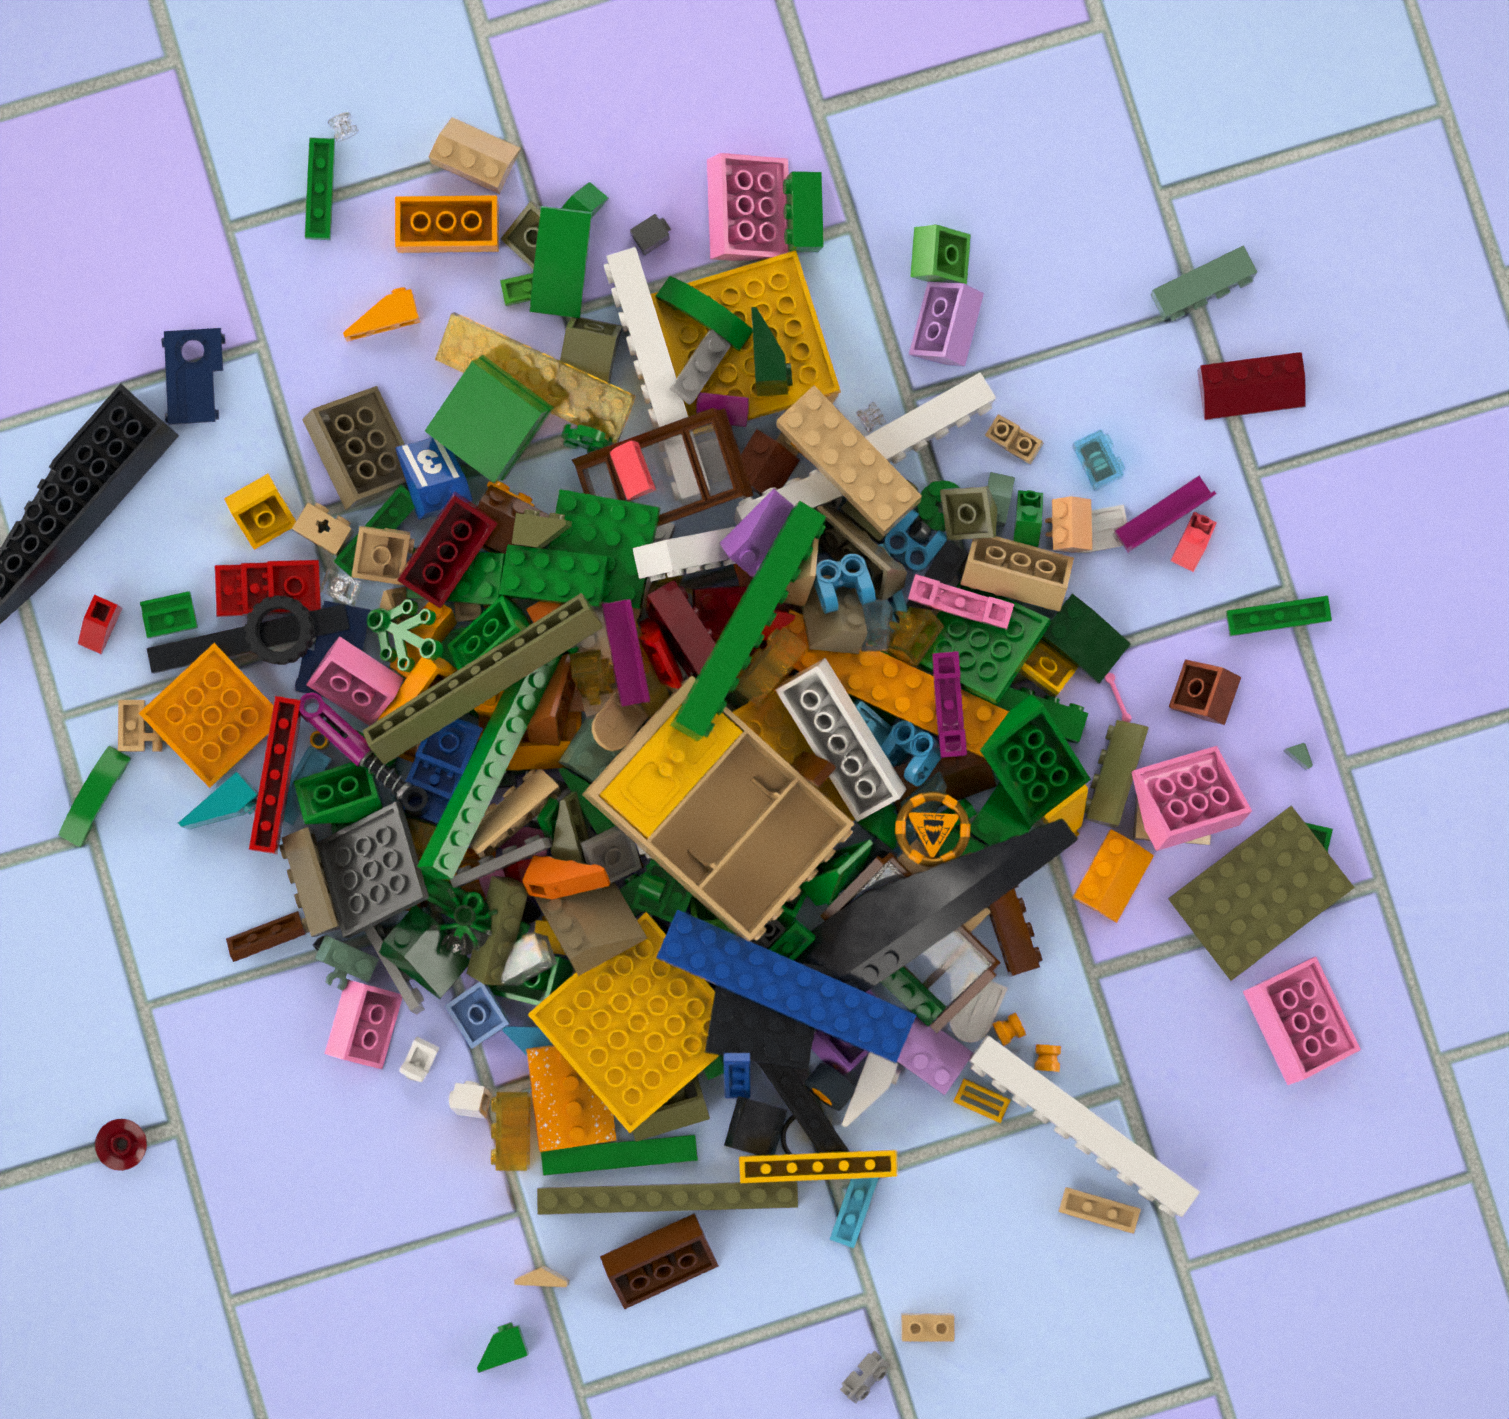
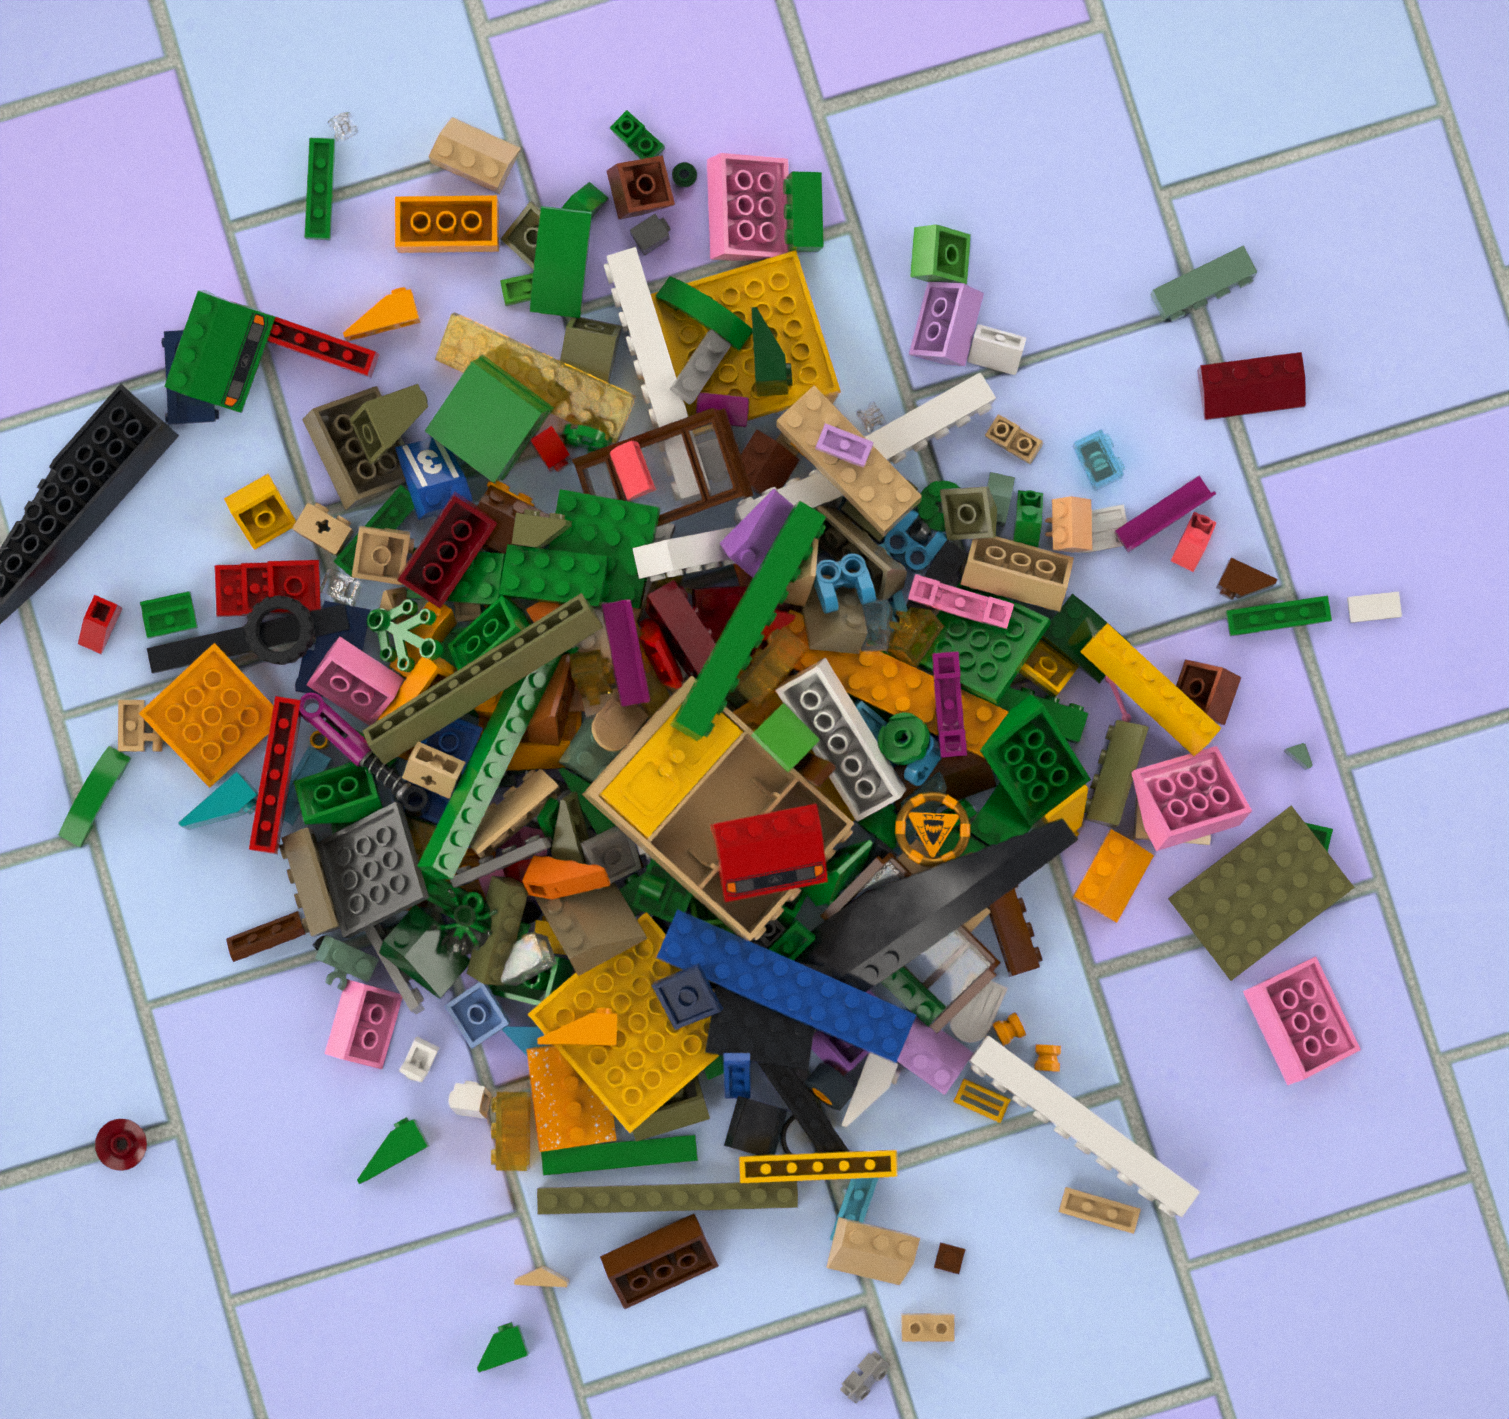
none -> green piece [164,290,276,413]
none -> red brick [232,301,380,378]
none -> olive slope [349,384,429,465]
none -> green slope [357,1117,430,1184]
none -> tan brick [402,742,465,799]
none -> red slope [531,426,571,473]
none -> light orange slope [537,1008,617,1046]
none -> copper slope [606,155,675,220]
none -> green slope [609,110,665,159]
none -> dark blue tile [652,964,722,1030]
none -> dark green plate [672,162,697,188]
none -> red piece [710,804,828,902]
none -> bright green slope [751,703,820,772]
none -> lavender plate [815,423,874,468]
none -> tan slope [826,1217,920,1285]
none -> green plate [878,712,930,765]
none -> reddish brown plate [934,1242,966,1274]
none -> white panel [967,324,1027,375]
none -> yellow brick [1080,623,1221,756]
none -> reddish brown slope [1216,557,1278,600]
none -> white tile [1347,591,1402,623]

